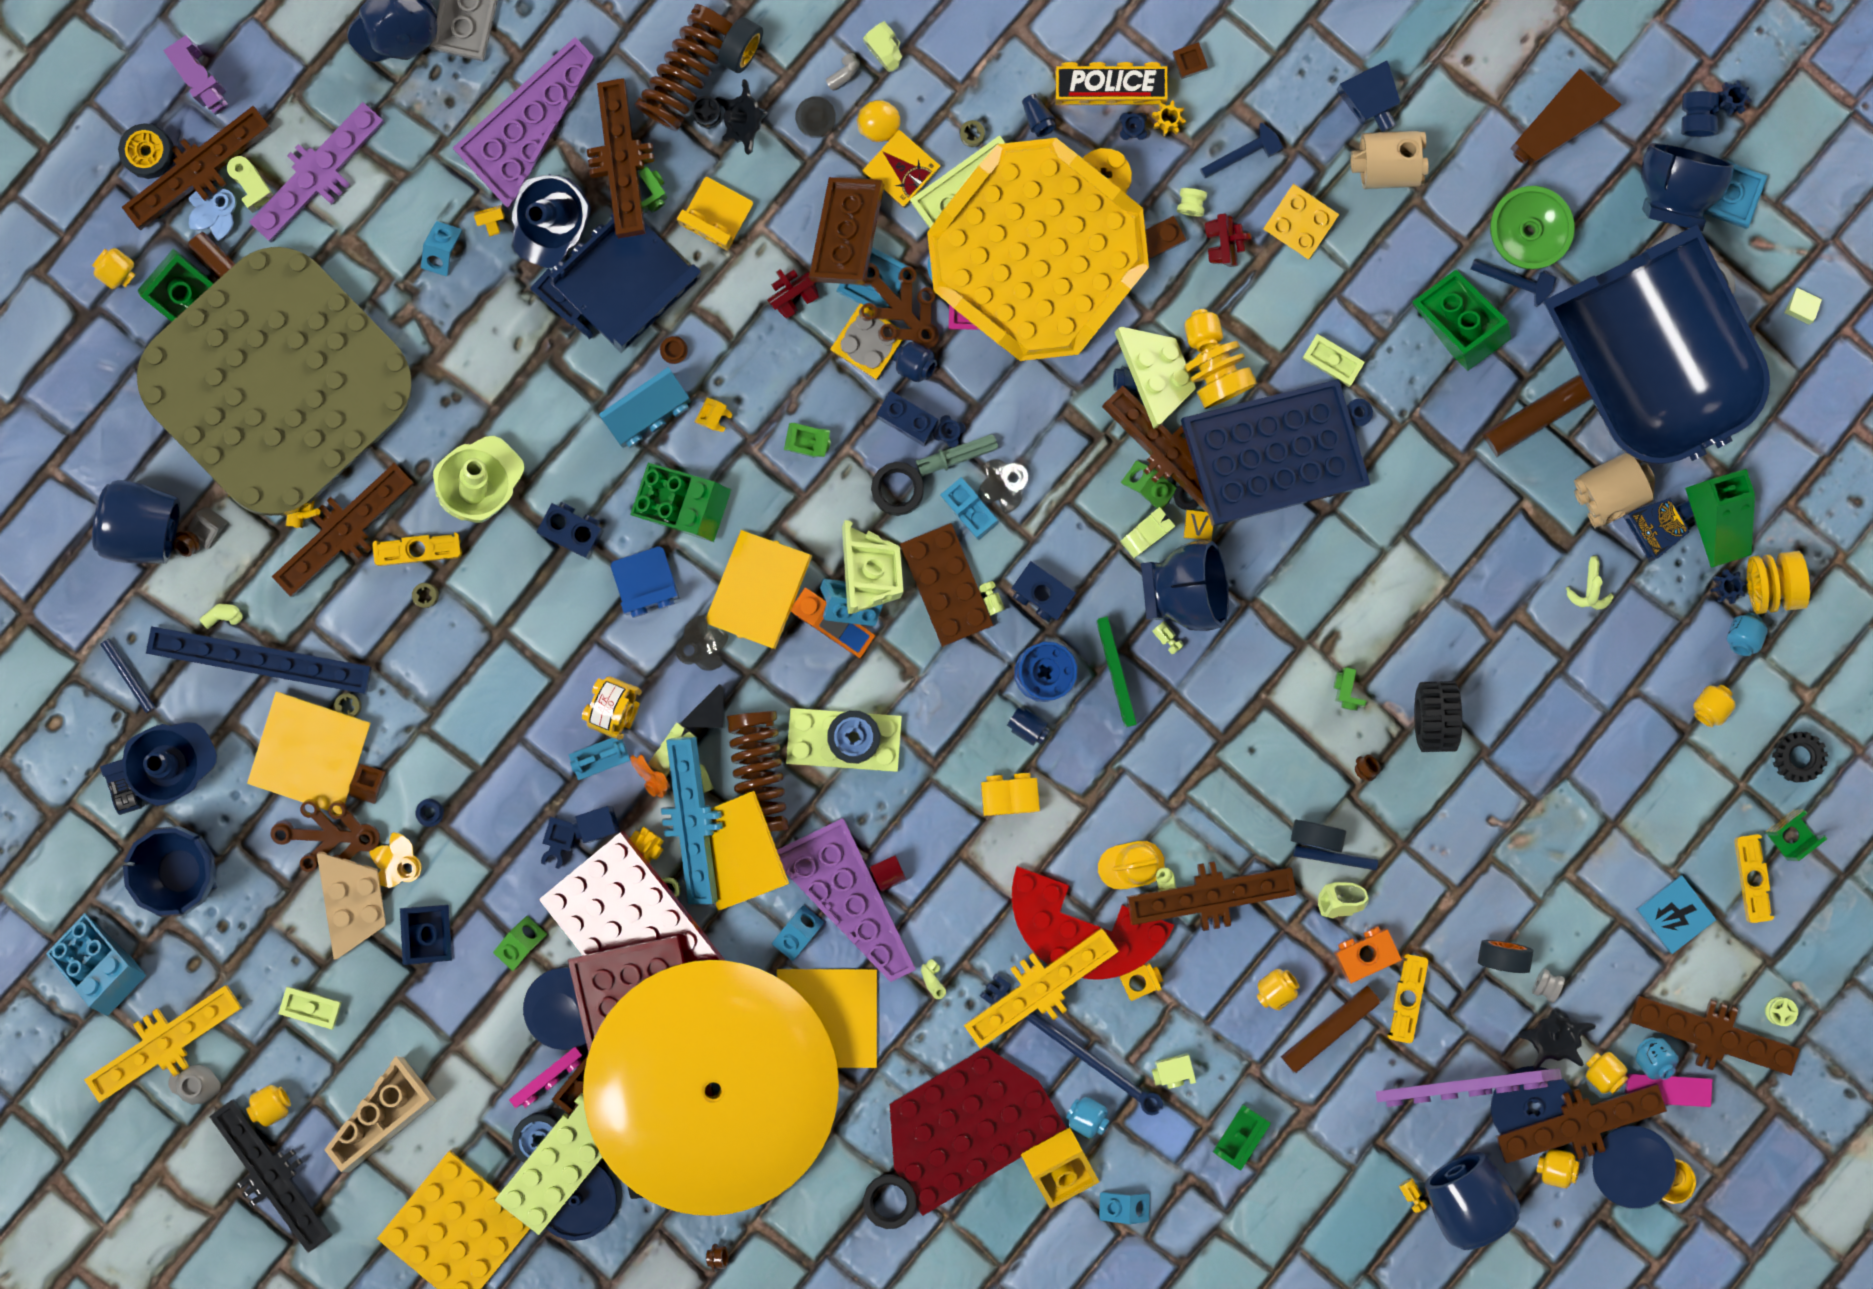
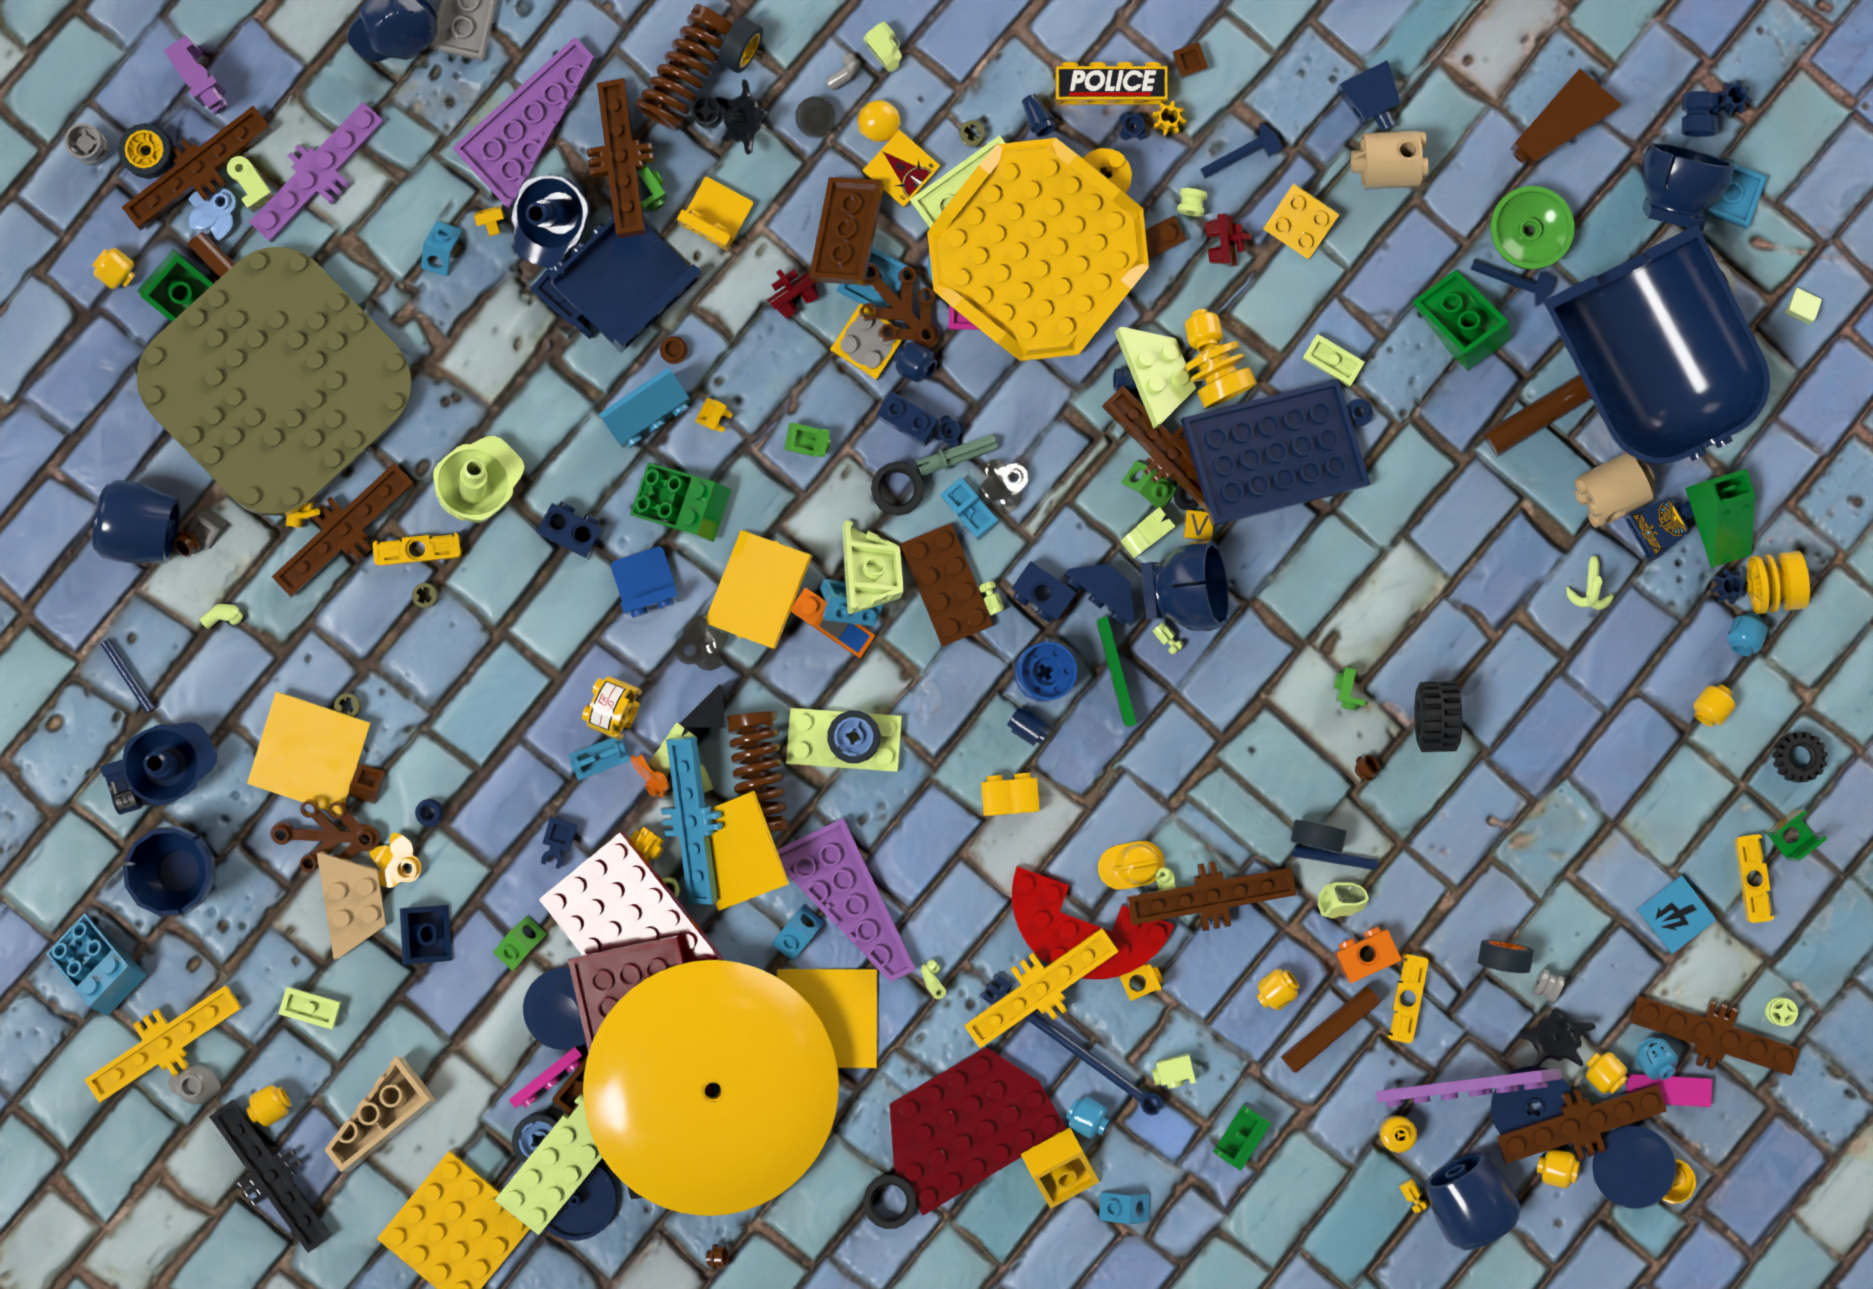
dark blue plate [146,626,372,694] -> none
dark blue brick [573,806,621,843] -> none
dark red brick [870,855,907,892] -> none
none -> light grey wheel [64,123,110,166]
none -> dark blue slope [1064,564,1135,626]
none -> yellow head [1378,1115,1417,1153]

